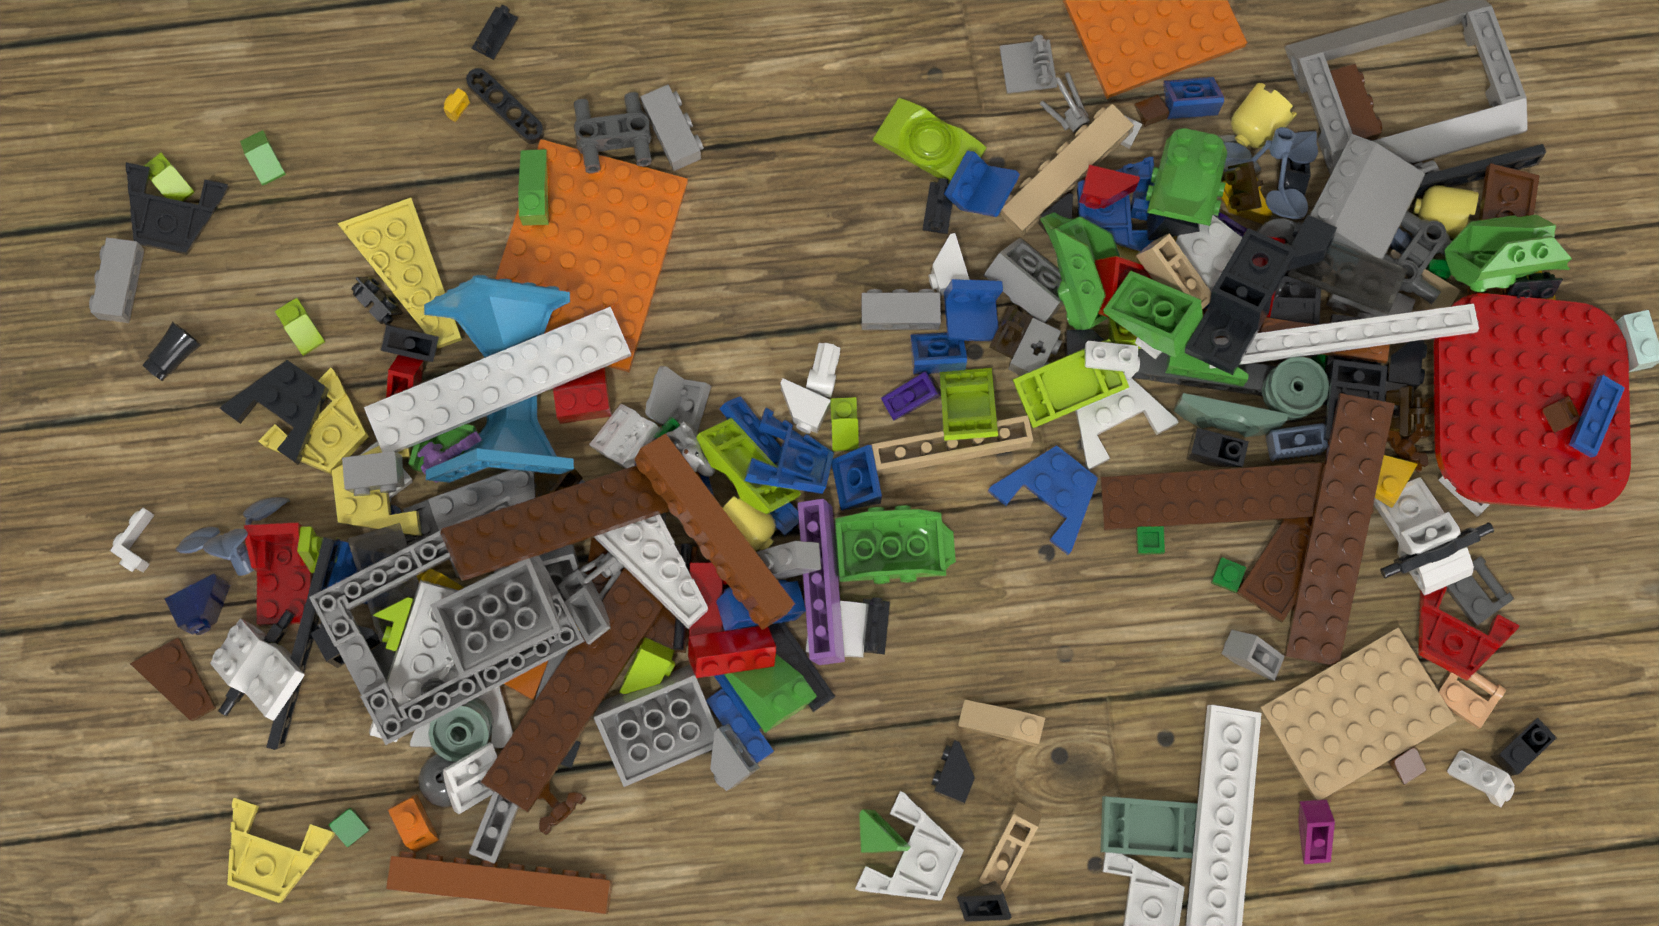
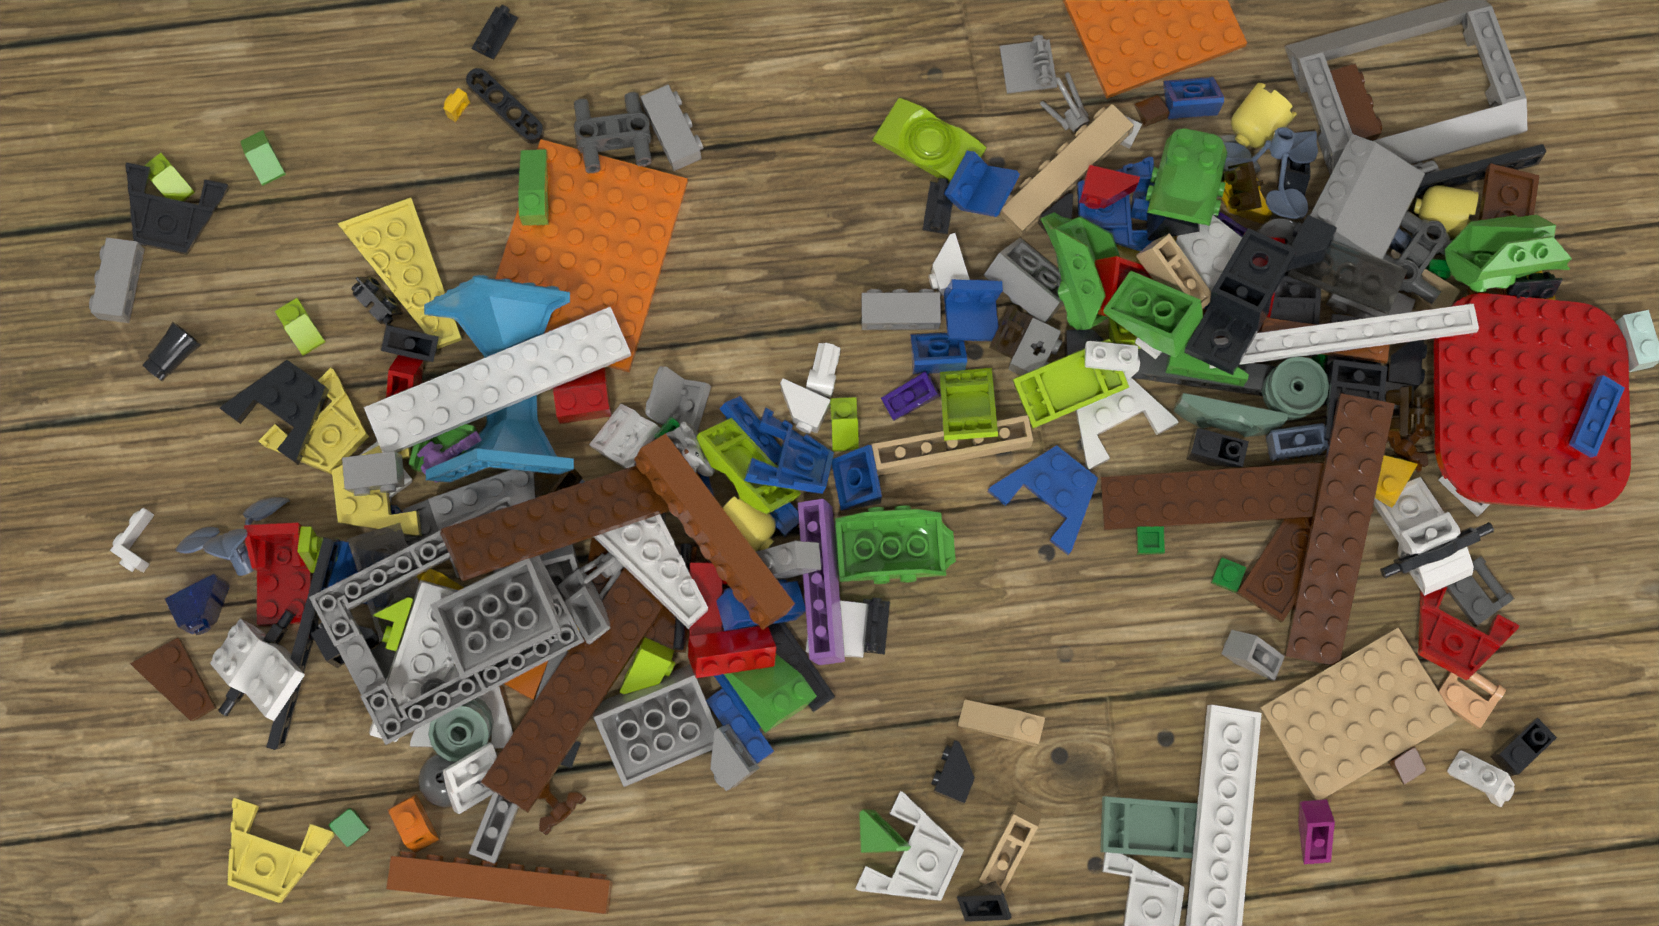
reddish brown slope [1543,396,1580,432] -> none

